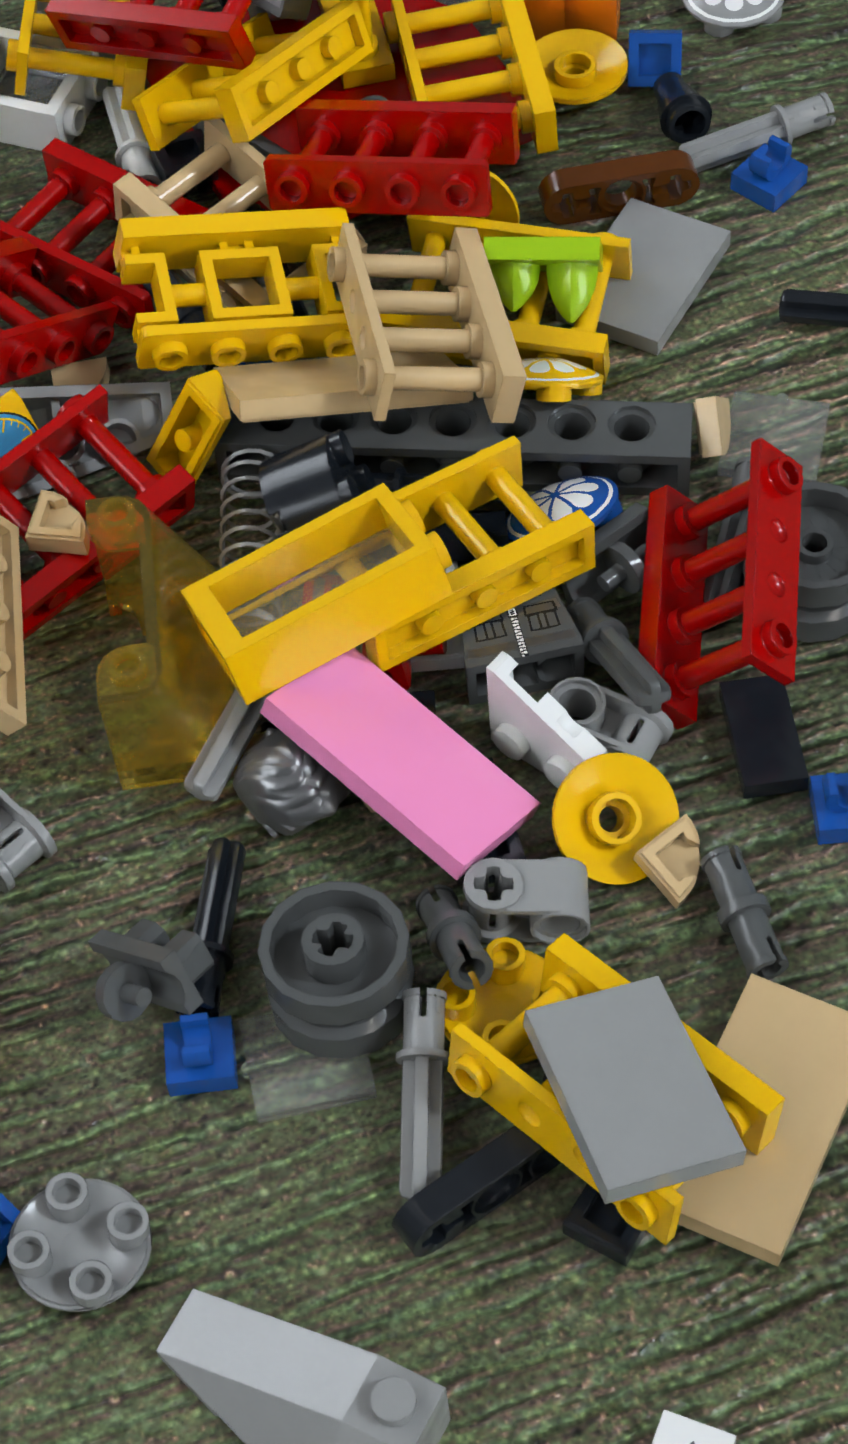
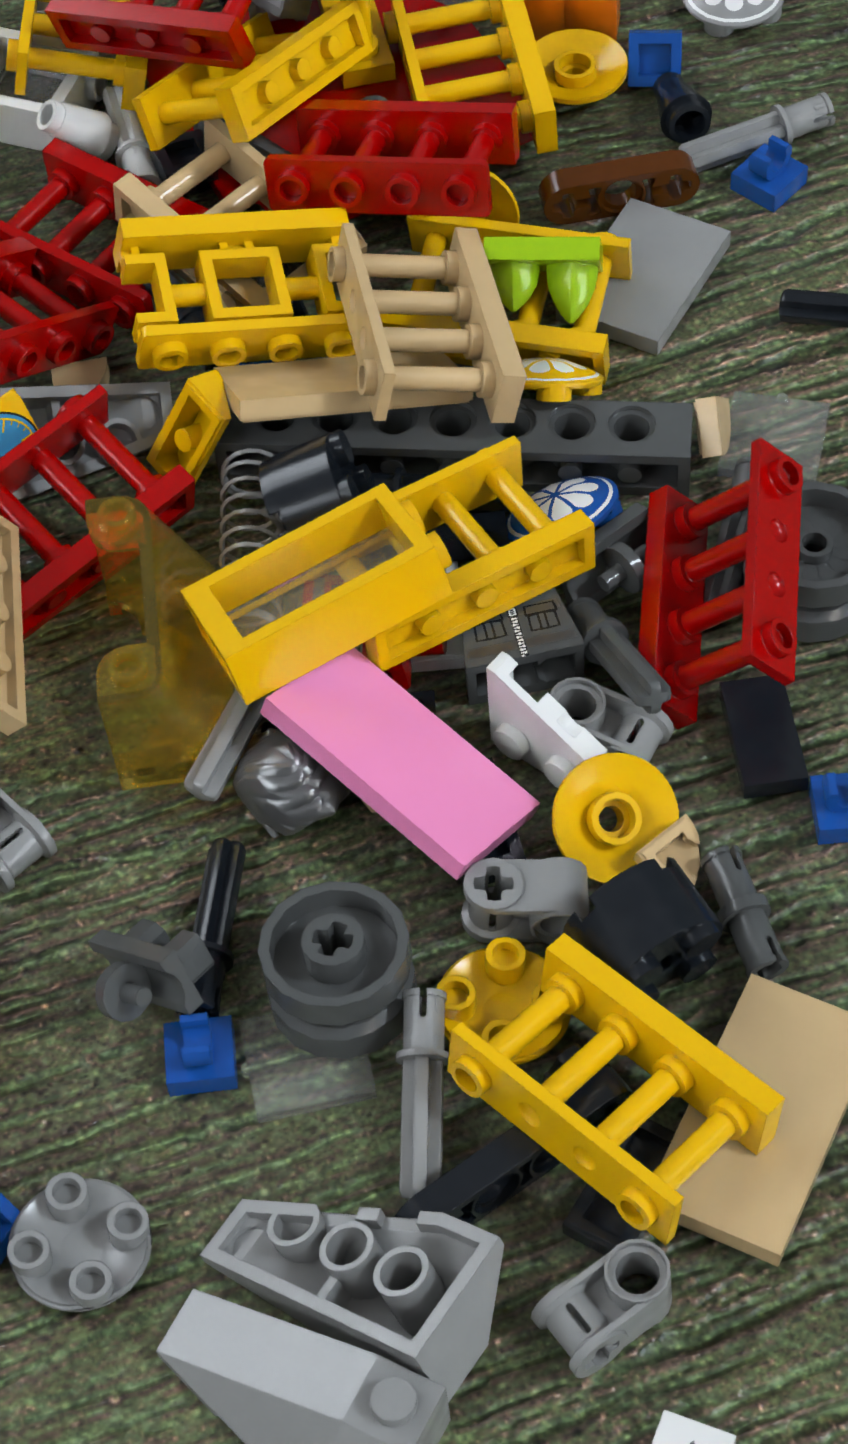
tan tile [25,490,90,555] -> none
dark grey pin [415,884,494,990] -> none
light grey tile [523,976,747,1204] -> none
none -> white cone [37,99,119,161]
none -> light grey wedge [200,1199,504,1403]
none -> light grey piece [531,1239,672,1378]
none -> black brick [562,857,723,1001]

